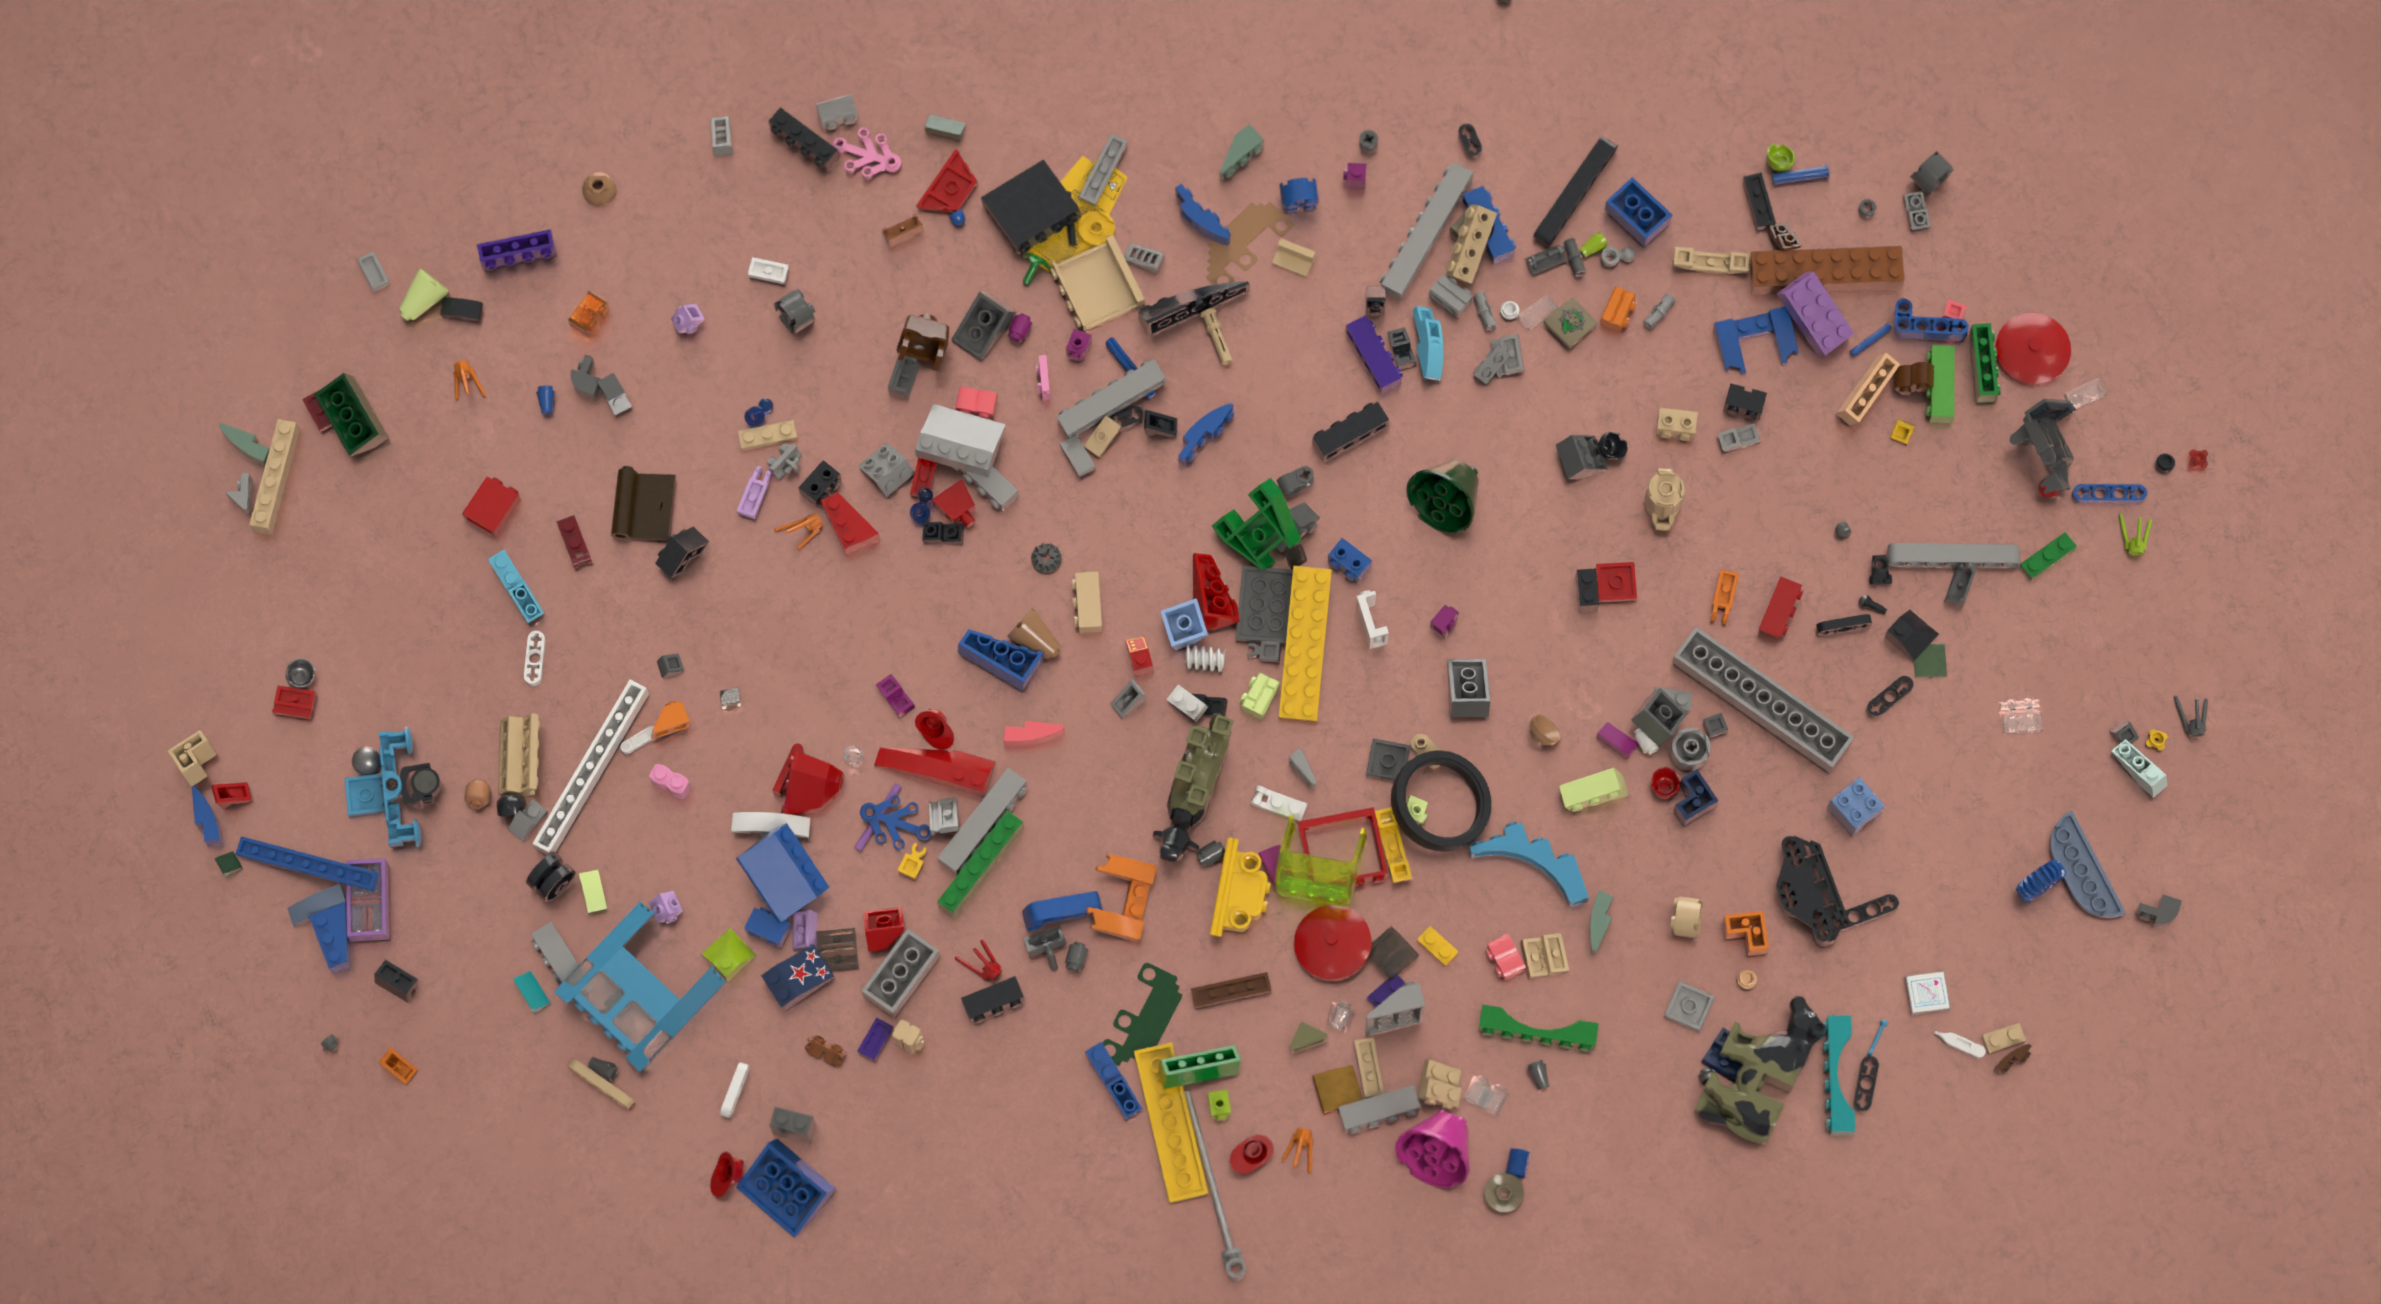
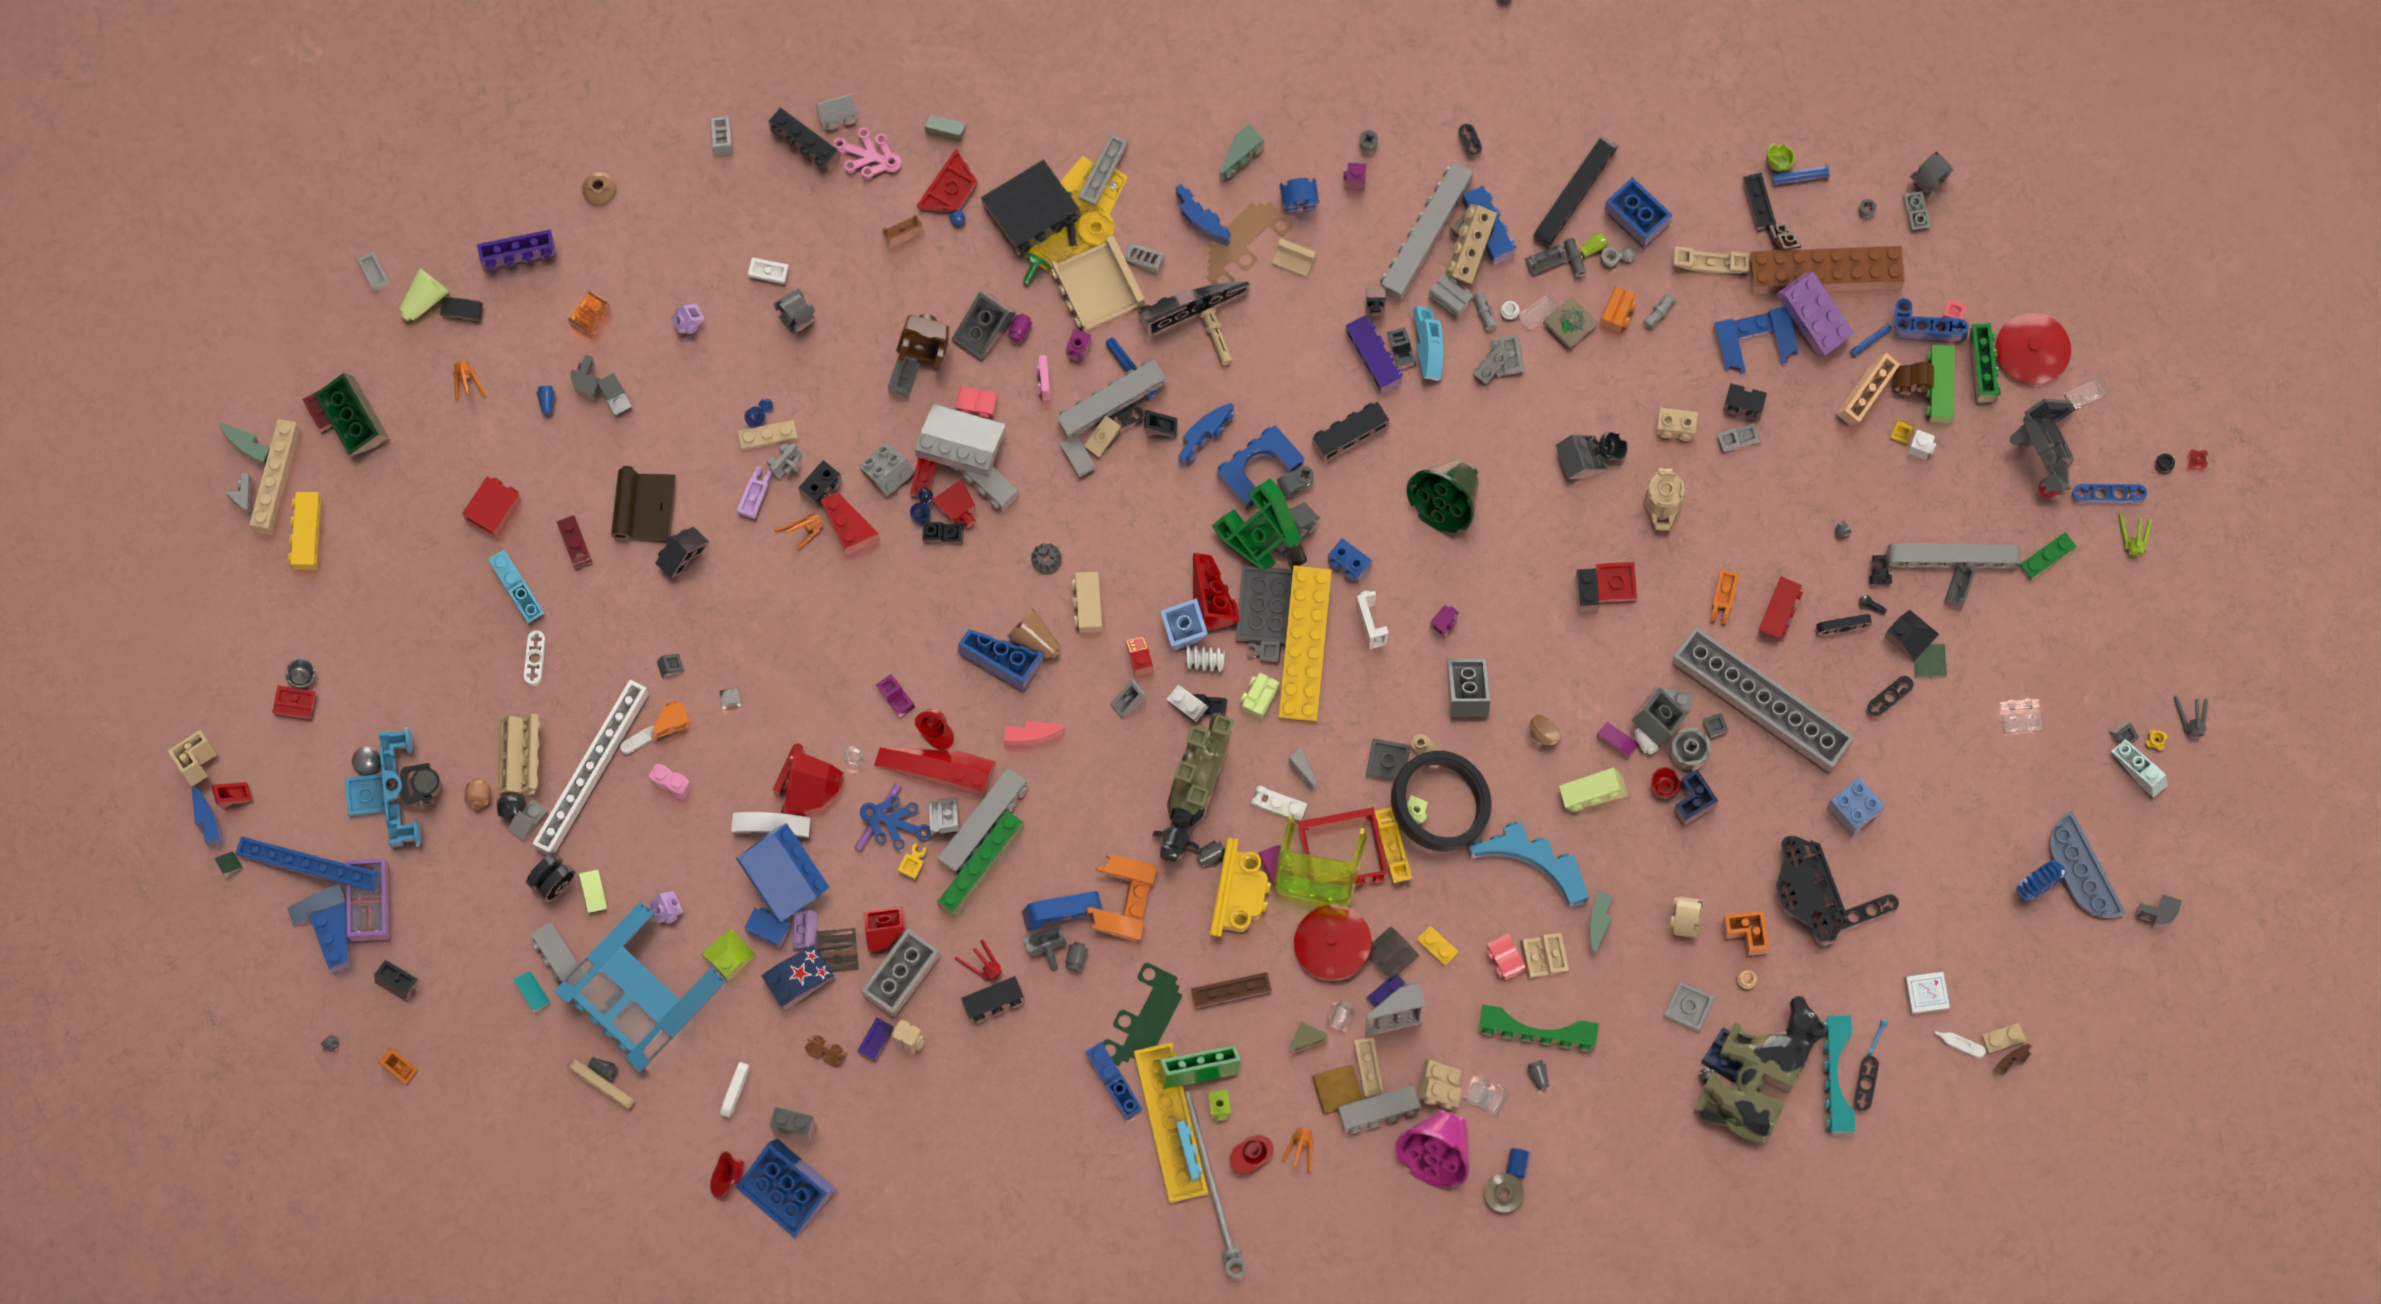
none -> yellow brick [288,492,322,570]
none -> medium azure plate [1177,1121,1202,1183]
none -> blue arch [1217,425,1305,510]
none -> white brick [1908,430,1936,460]

